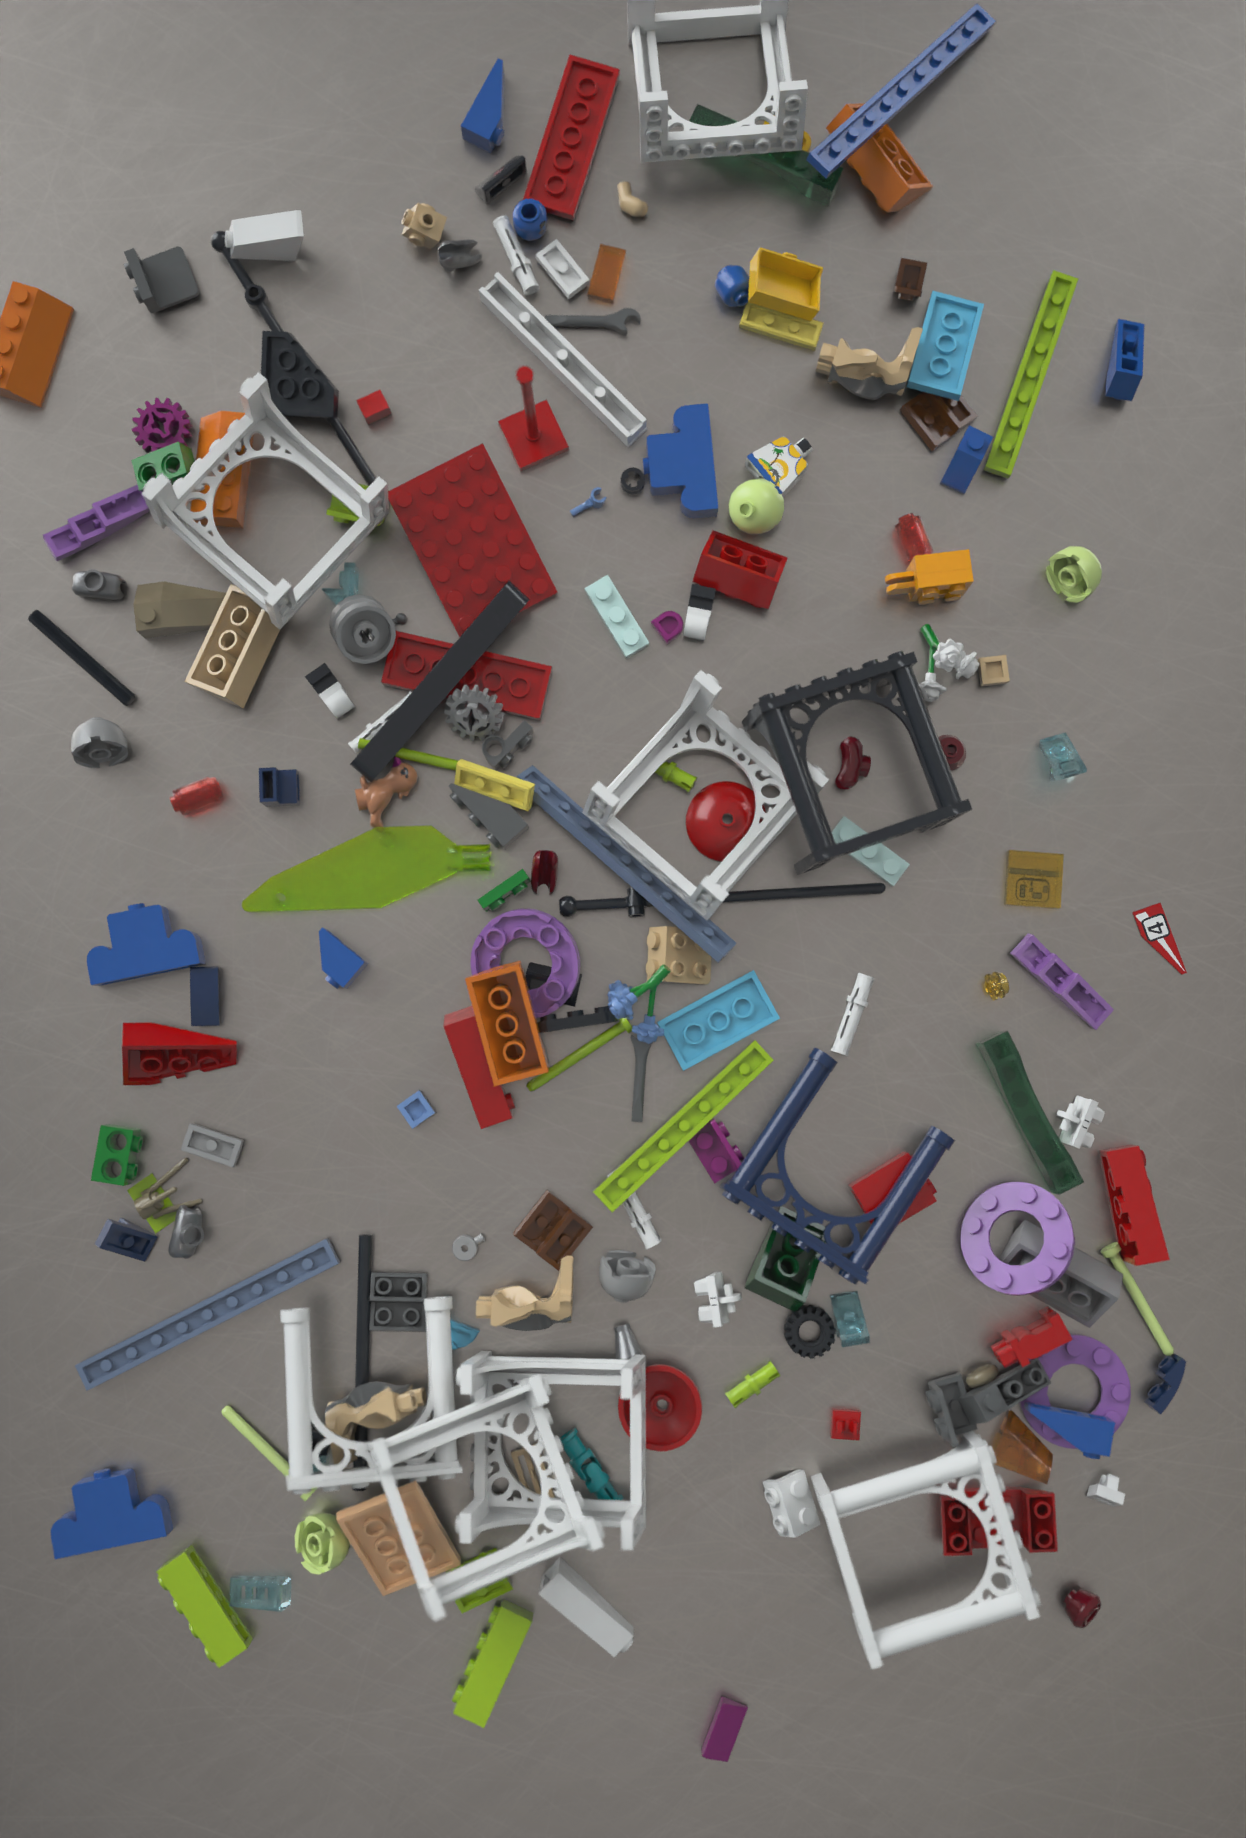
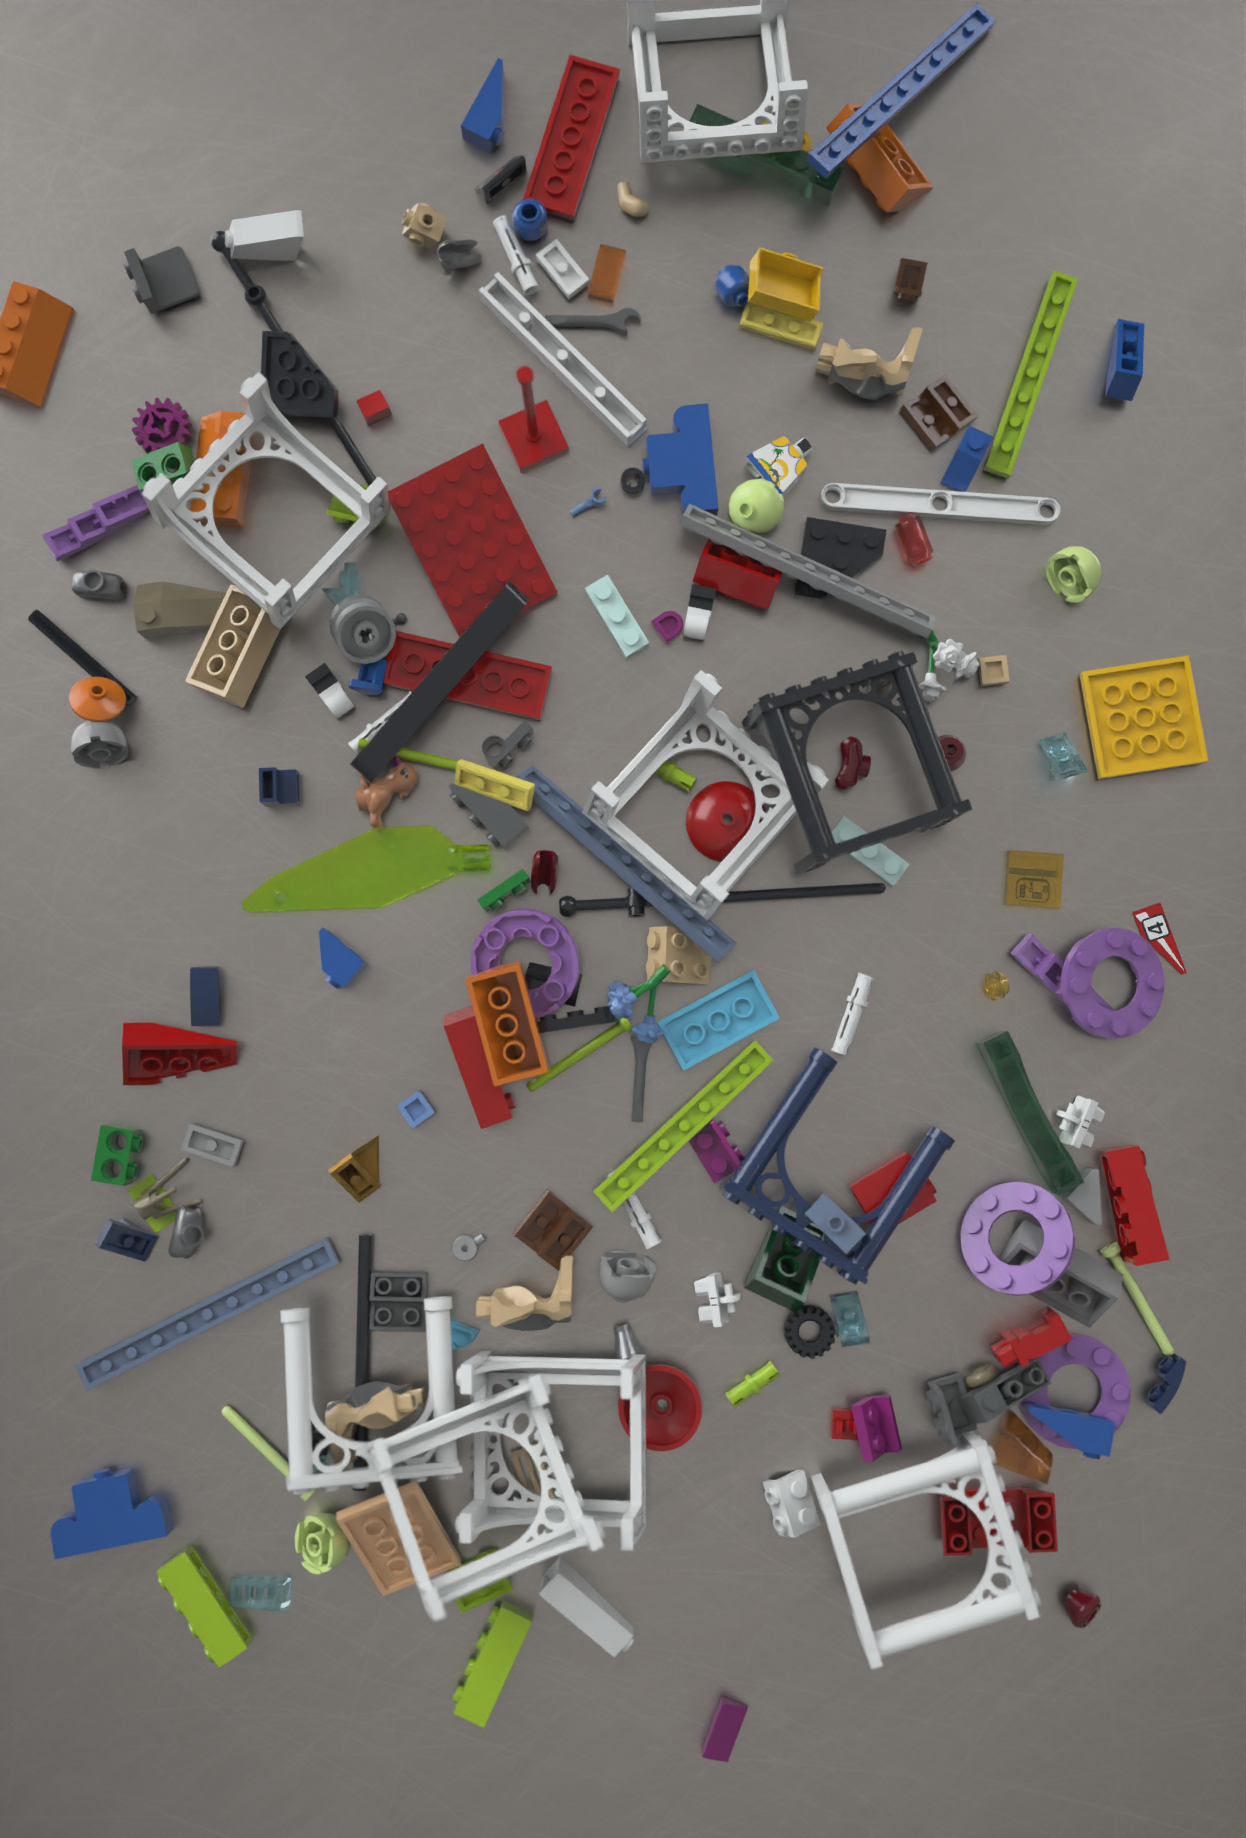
blue brick [87,903,206,986] -> none
clear red head [169,776,223,815] -> none
light grey gear [444,685,505,741] -> none
teal piece [560,1428,624,1500] -> none
light orange brick [885,549,974,605] -> none
medium azure plate [906,291,984,401] -> none
white tile [1086,1473,1125,1507] -> none
none -> orange dish [69,677,126,722]
none -> pearl gold slope [328,1135,381,1203]
none -> blue tile [348,659,387,695]
none -> light grey plate [679,504,936,638]
none -> black plate [794,517,887,602]
none -> sand blue plate [805,1193,866,1254]
none -> white beam [820,483,1060,525]
none -> magenta bracket [851,1395,902,1462]
none -> light grey slope [1060,1167,1102,1225]
none -> medium lavender plate [1061,928,1165,1039]
none -> yellow plate [1079,655,1208,779]

